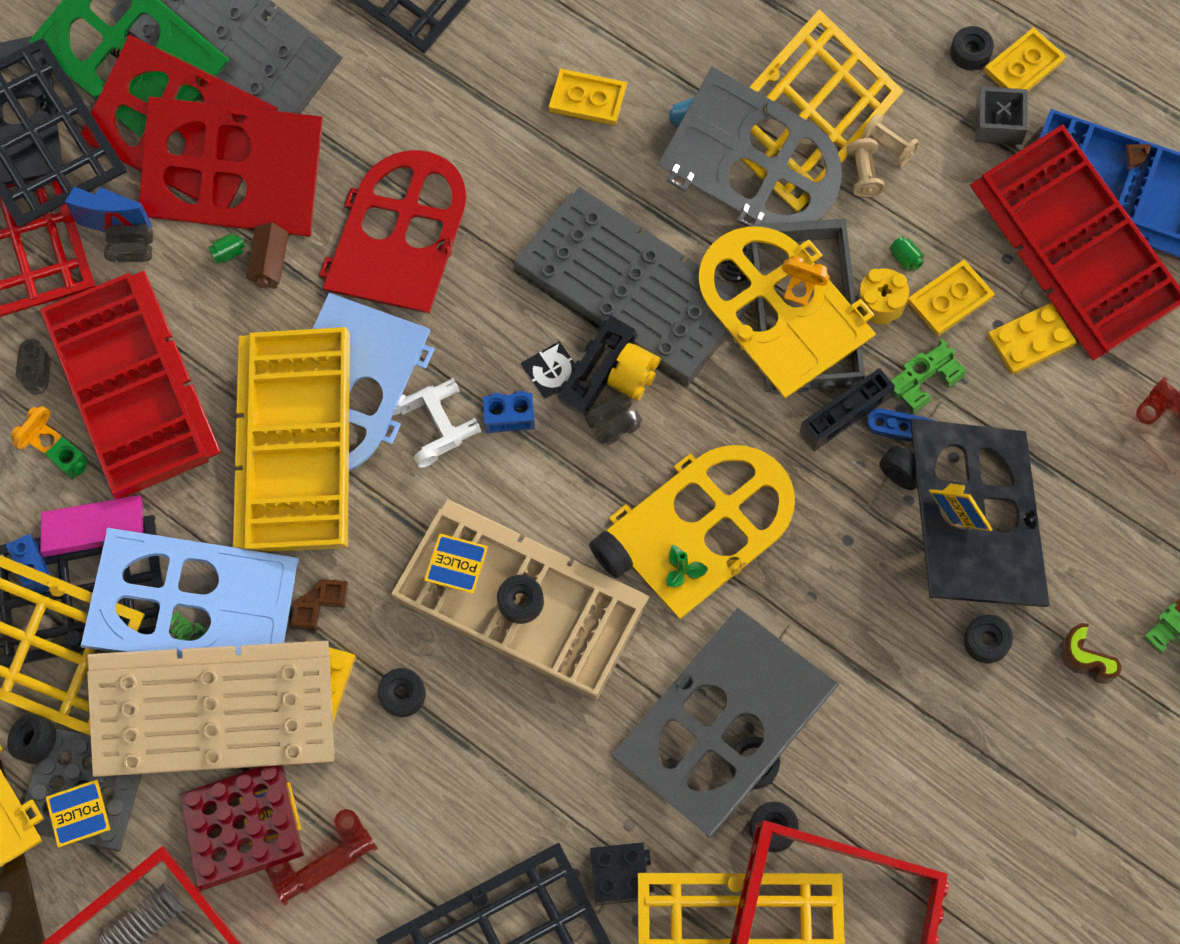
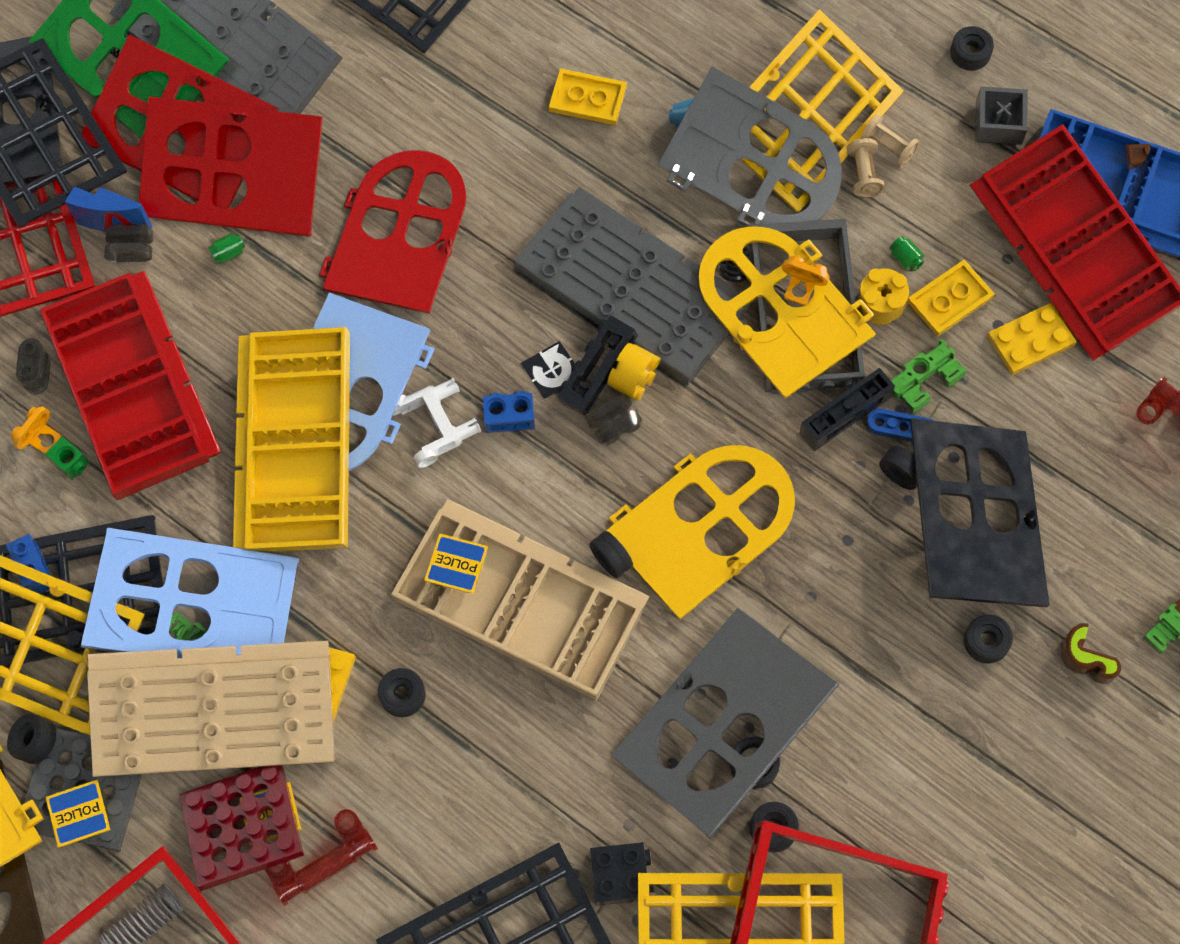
dark pink tile [41,495,143,557] -> none
reddish brown brick [246,222,289,289] -> none
reddish brown tile [291,579,348,630] -> none
black tyre [497,575,544,624] -> none
green plant [666,545,708,588] -> none
piece [929,483,992,531] -> none
yellow plate [983,27,1067,92] -> none

